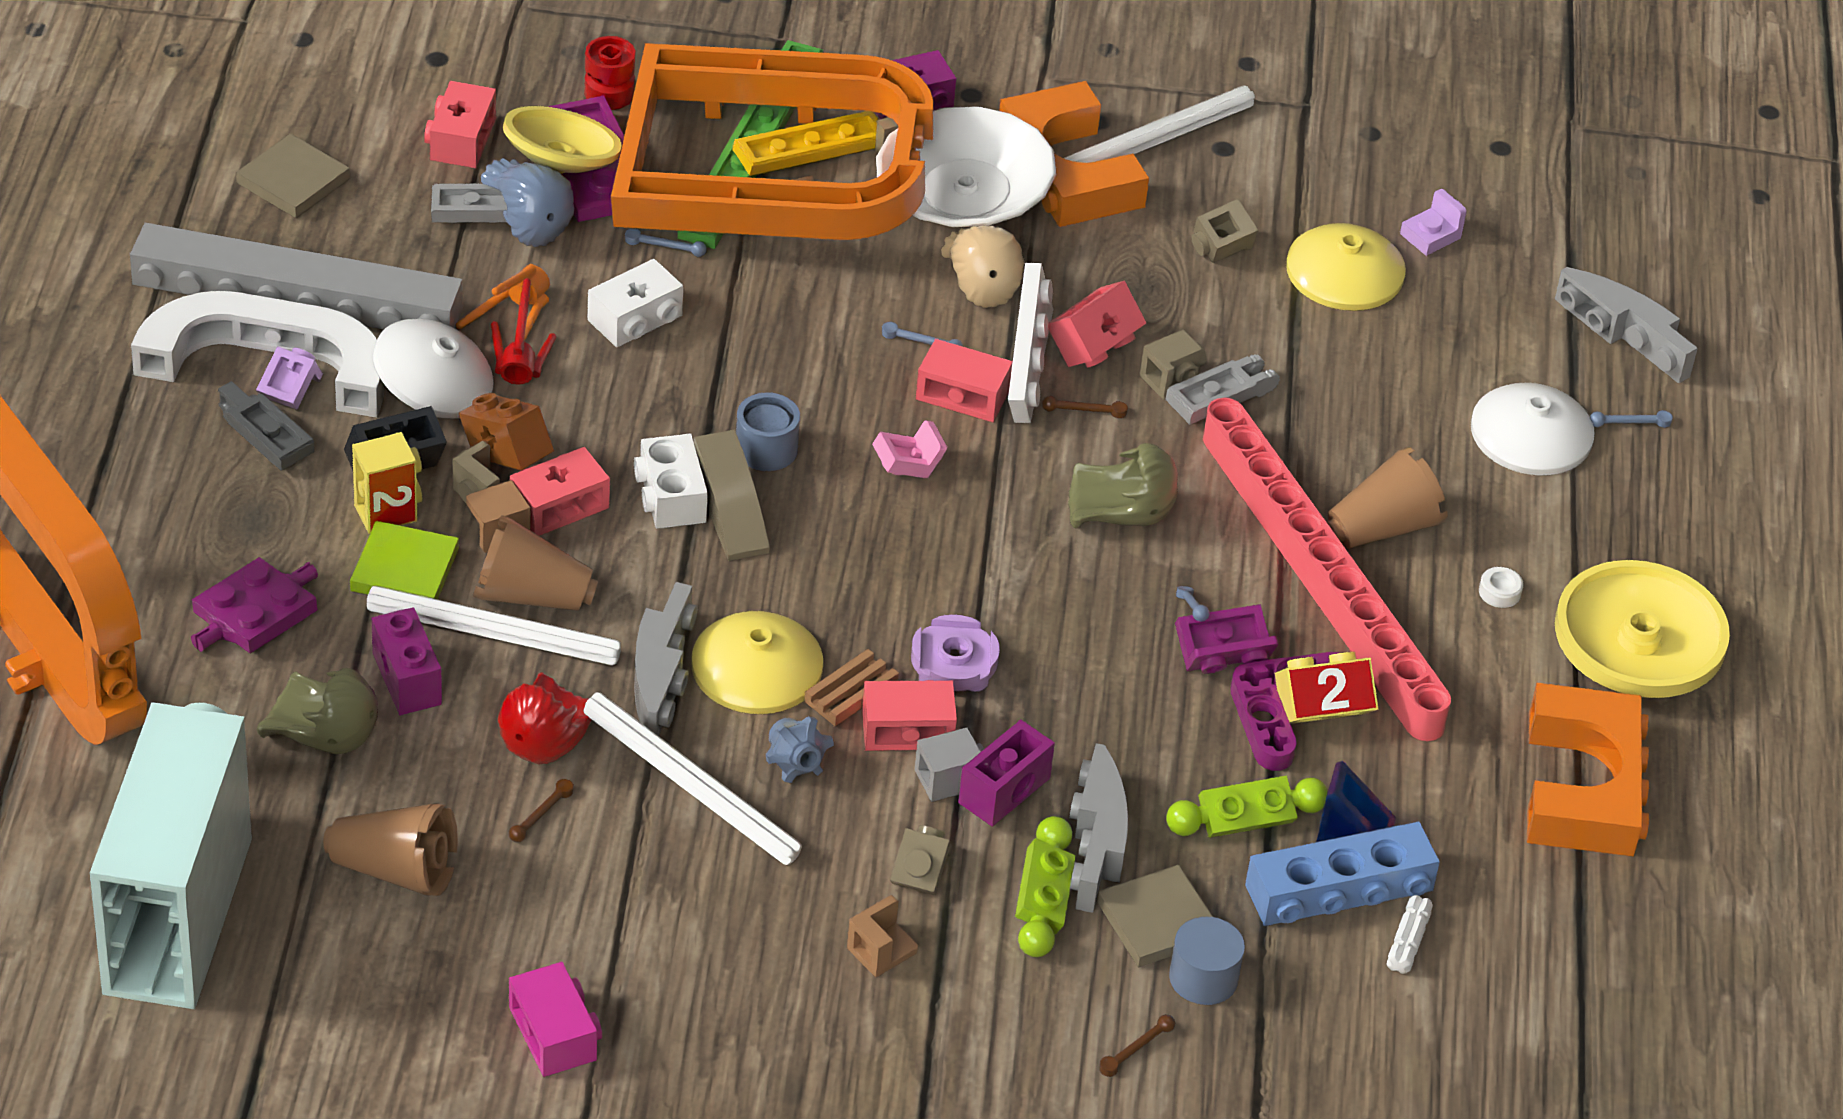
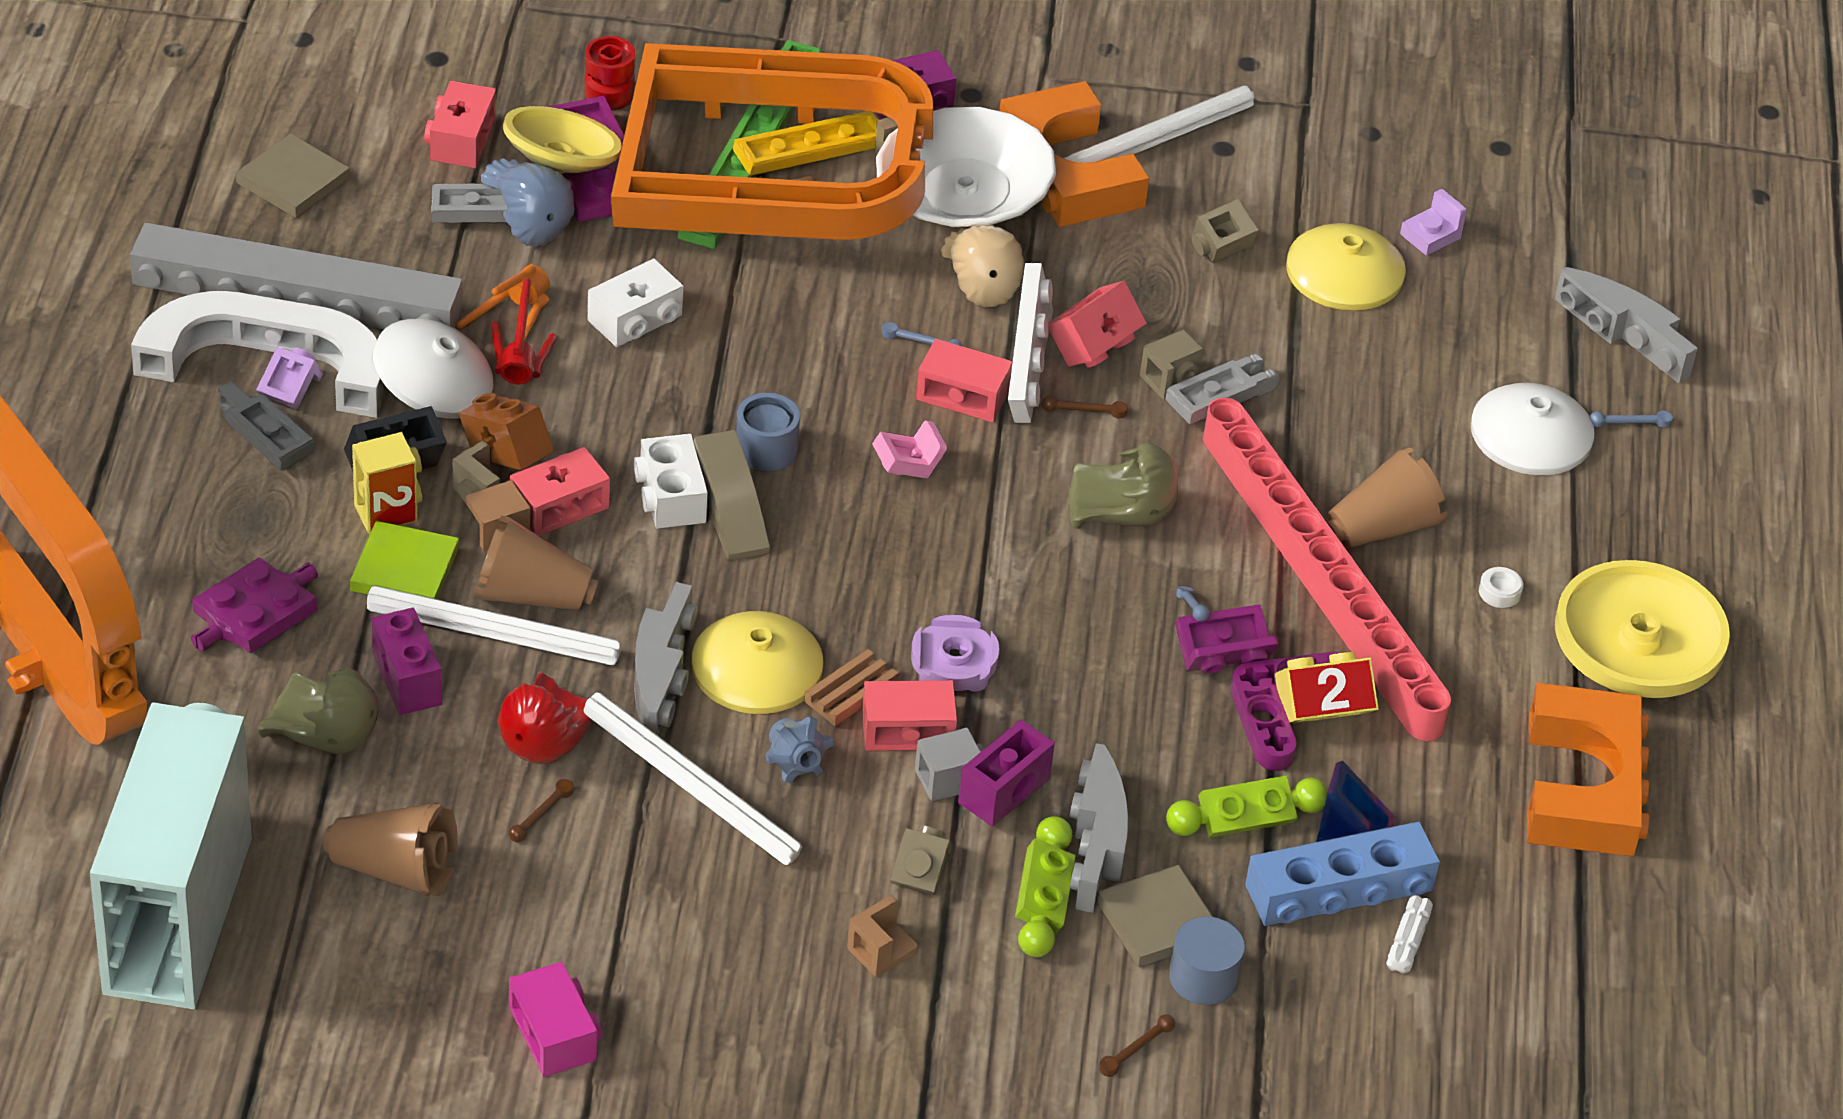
sand blue hinge [625,228,707,257] -> none

